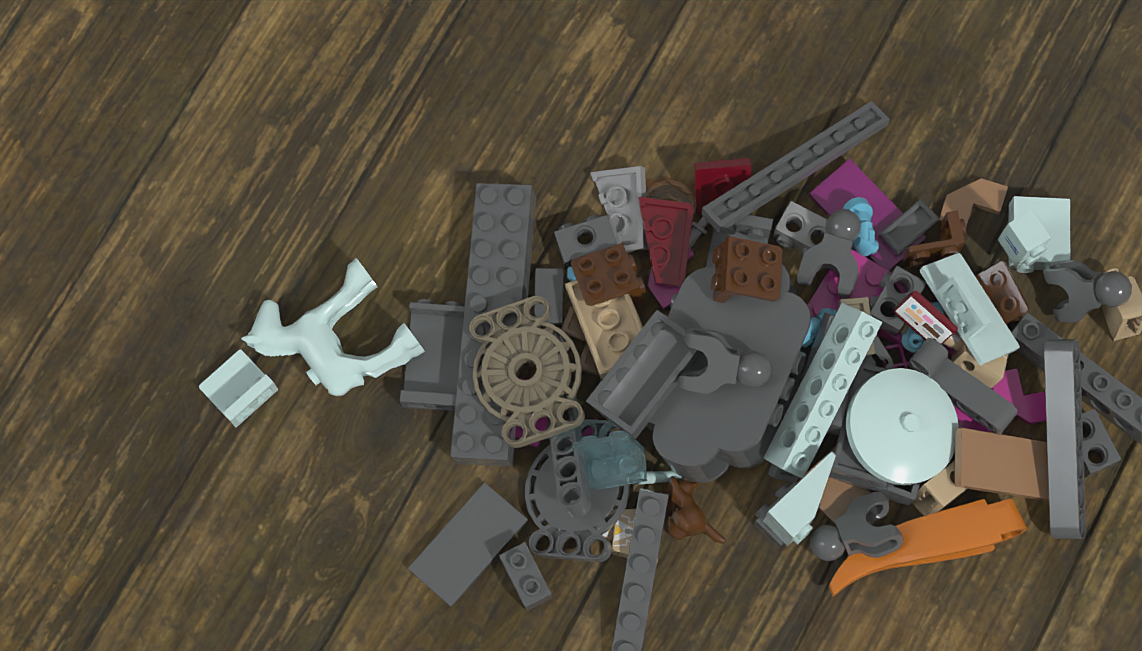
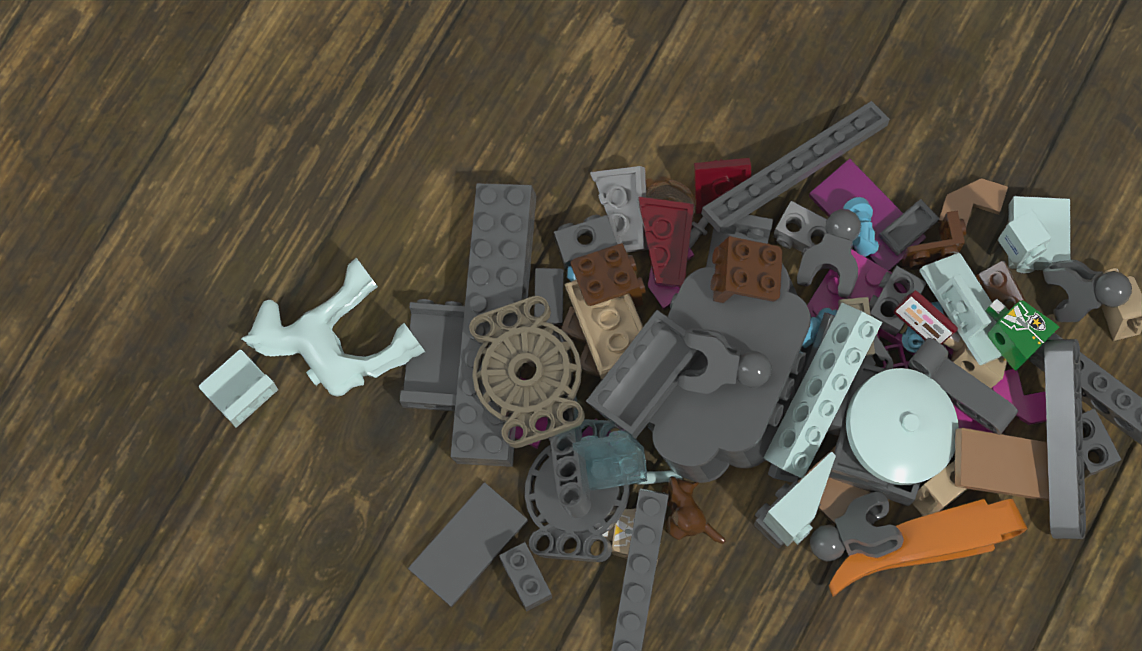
none -> green torso [985,299,1059,371]

